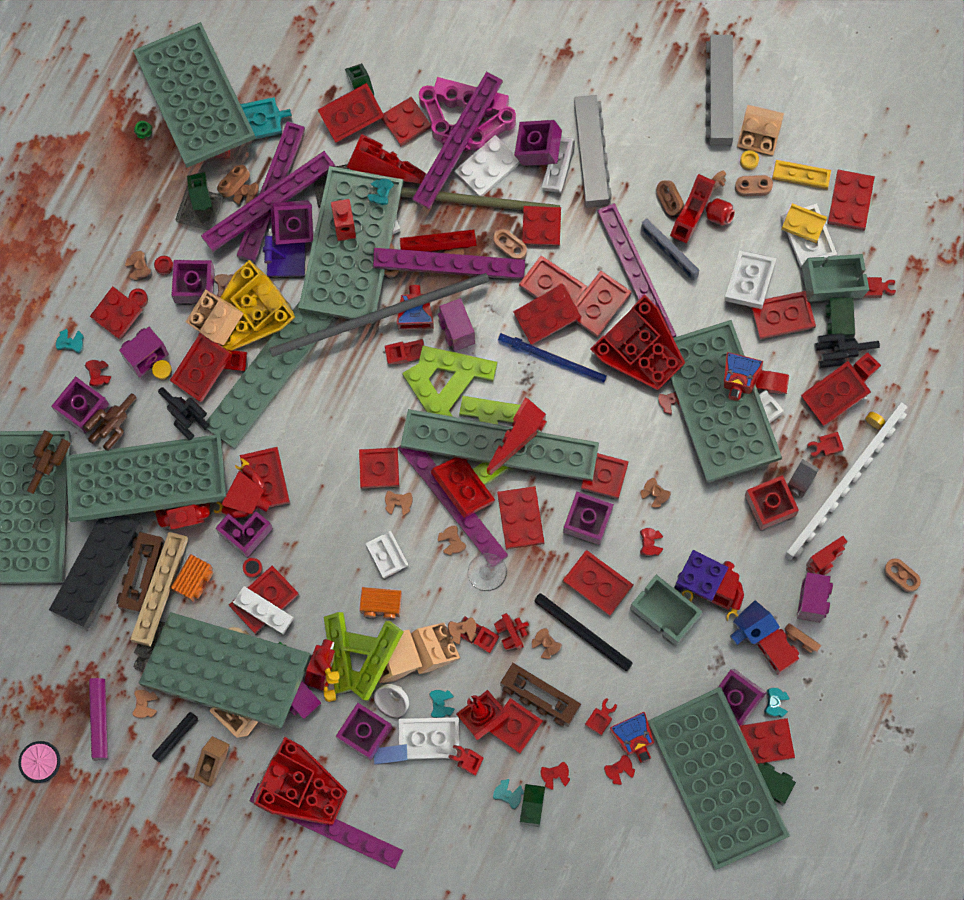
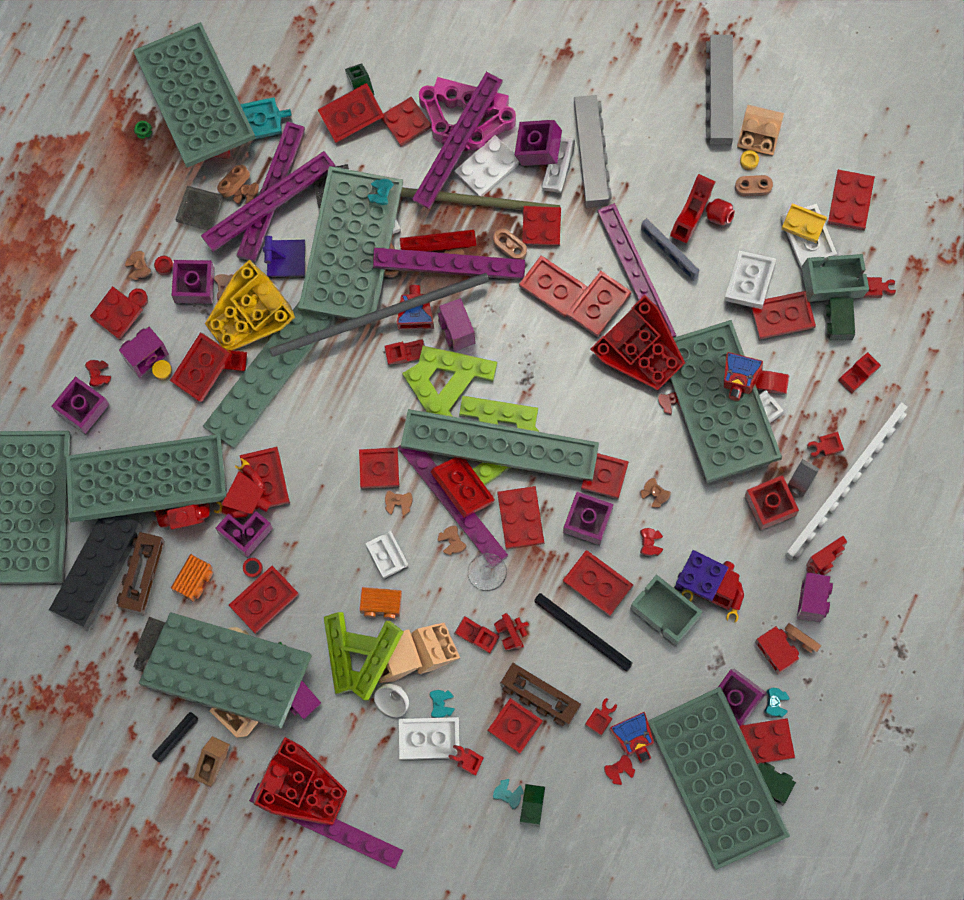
bright pink wheel [18,741,60,783] -> none
reddish brown plant [27,430,71,494] -> none
teal piece [56,329,84,354] -> none
reddish brown plant [83,393,137,451] -> none
magenta brick [89,678,108,761] -> none
tan plate [130,532,188,647] -> none
nougat piece [132,690,158,718] -> none
black plant [158,387,210,440] -> none
light nougat slope [186,289,244,345] -> none
dark green slope [187,172,212,211] -> none
white plate [233,586,294,635] -> none
magenta brick [271,200,313,244] -> none
red torso [305,639,340,702] -> none
red torso [331,199,356,241] -> none
magenta brick [336,703,393,761] -> none
red wedge [347,134,426,184] -> none
light blue sticker [374,744,407,764] -> none
nougat piece [448,617,477,644] -> none
red plate [456,690,509,740] -> none
red wedge [487,397,547,475] -> none
clear blue bar [498,333,607,382] -> none
red plate [513,283,582,345] -> none
nougat piece [532,628,562,659] -> none
red piece [540,762,570,790] -> none
nougat plate [656,180,684,215] -> none
nougat piece [712,170,726,191] -> none
blue torso [730,600,780,645] -> none
yellow tile [772,160,831,190] -> none
red plate [801,361,871,426] -> none
black plant [814,333,880,369] -> none
yellow tile [865,412,885,429] -> none
nougat plate [885,558,921,592] -> none

